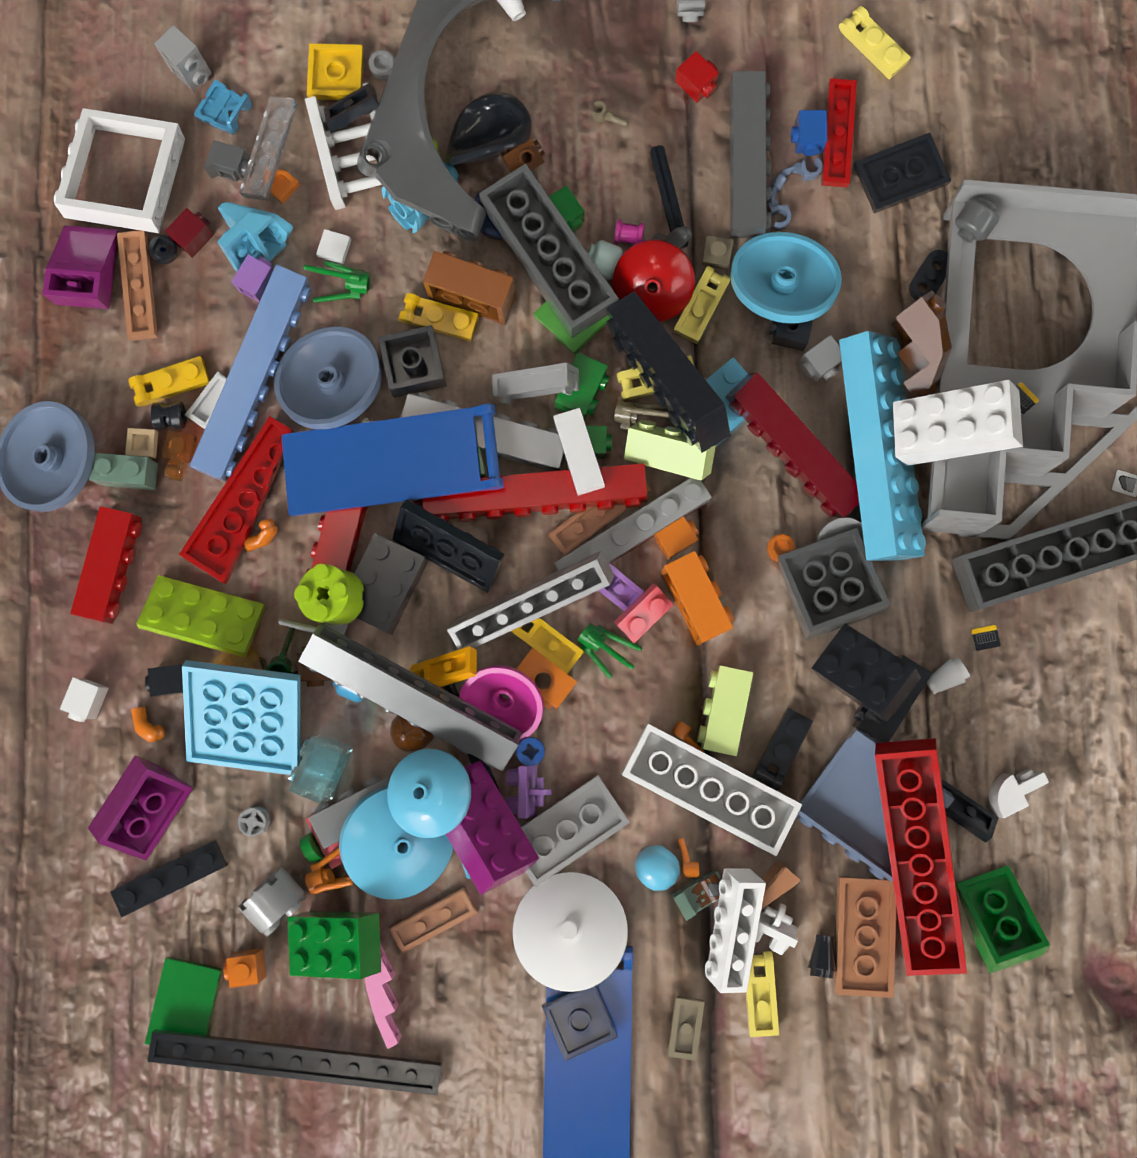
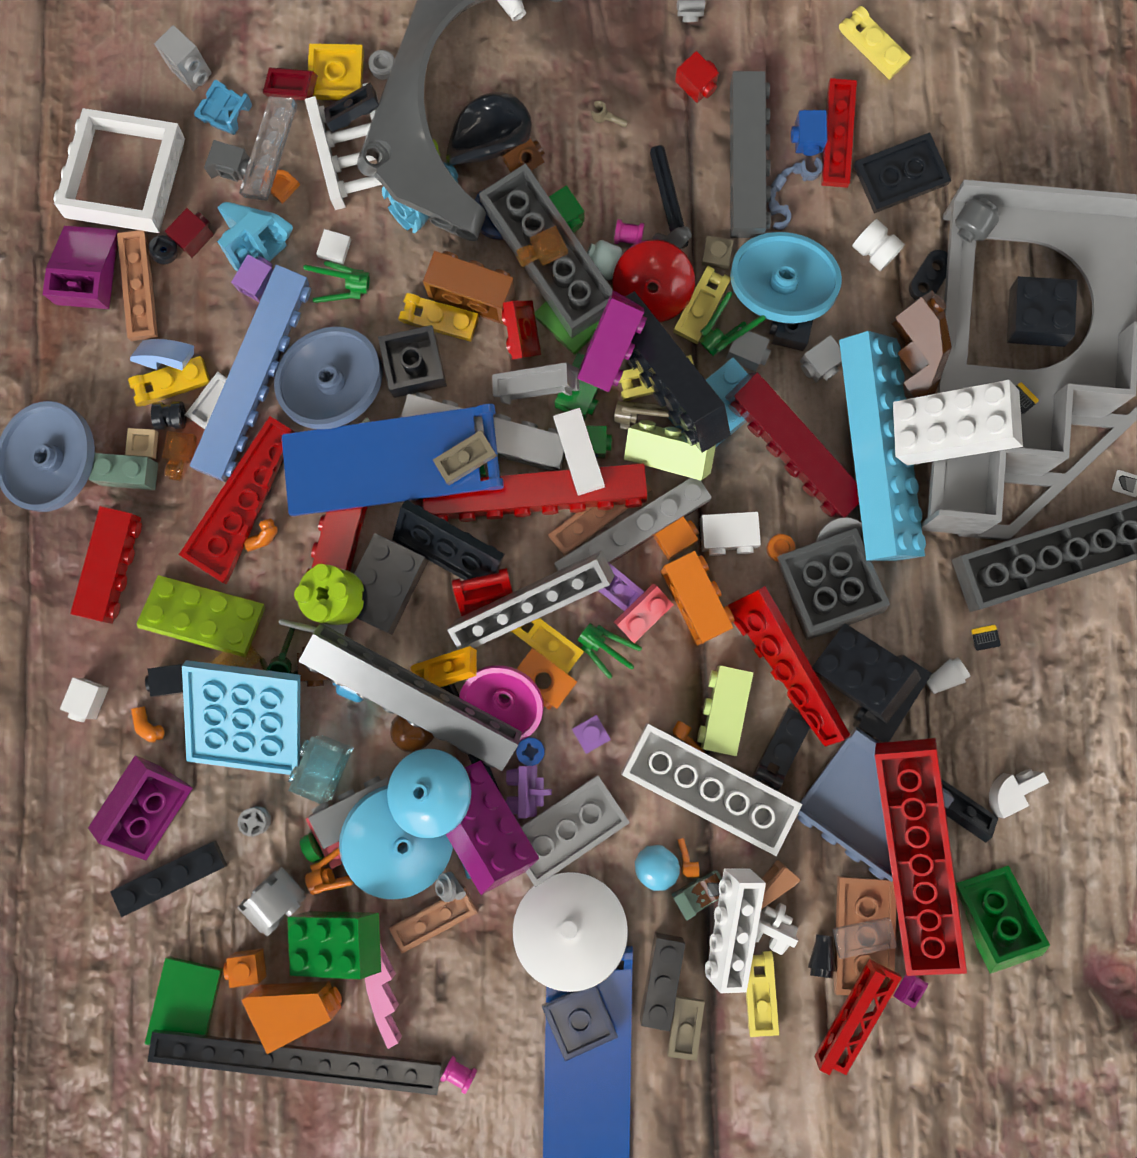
none -> light blue slope [130,339,194,371]
none -> orange slope [241,981,342,1054]
none -> dark red tile [263,67,318,101]
none -> dark tan plate [433,430,497,485]
none -> light grey plate [435,872,466,902]
none -> dark pink bush [440,1056,477,1094]
none -> red plate [452,568,513,616]
none -> red plate [502,300,541,359]
none -> clear orange plate [516,226,568,267]
none -> medium lavender brick [572,715,611,754]
none -> magenta slope [577,290,647,392]
none -> black brick [640,932,686,1032]
none -> green plant [699,292,766,357]
none -> white brick [700,512,761,556]
none -> red wing [725,586,850,746]
none -> light grey brick [726,327,771,372]
none -> red fence [814,959,902,1075]
none -> clear tile [832,917,897,959]
none -> white wheel [852,219,905,272]
none -> magenta tile [893,975,928,1008]
none -> black brick [1007,276,1077,347]

